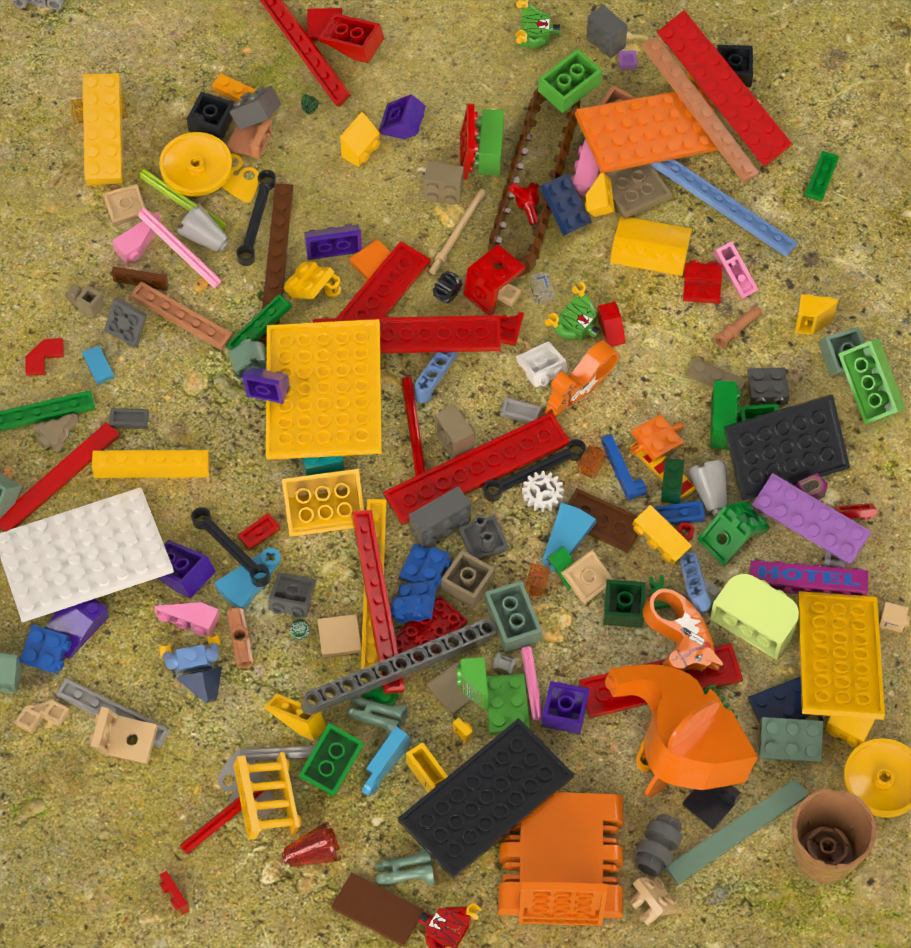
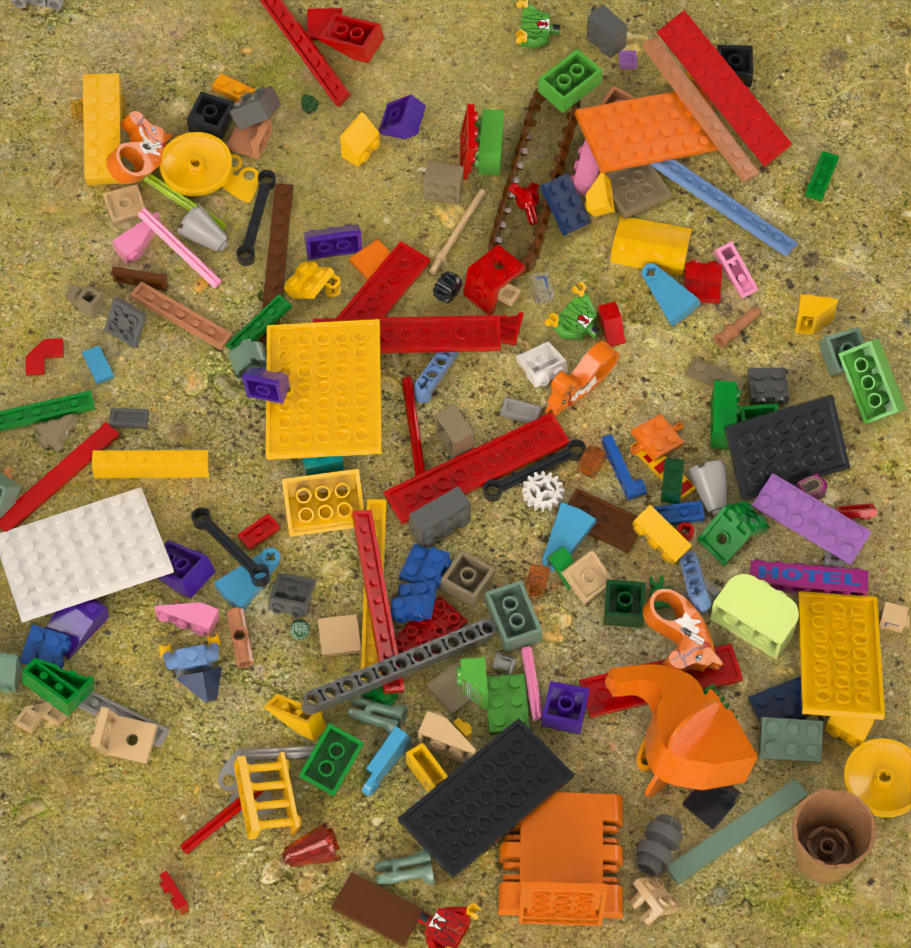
dark grey plate [458,515,509,560] -> none
none -> green wedge [22,658,94,716]
none -> orange animal [106,111,173,184]
none -> tan slope [418,711,476,764]
none -> dark azure piece [642,263,701,327]

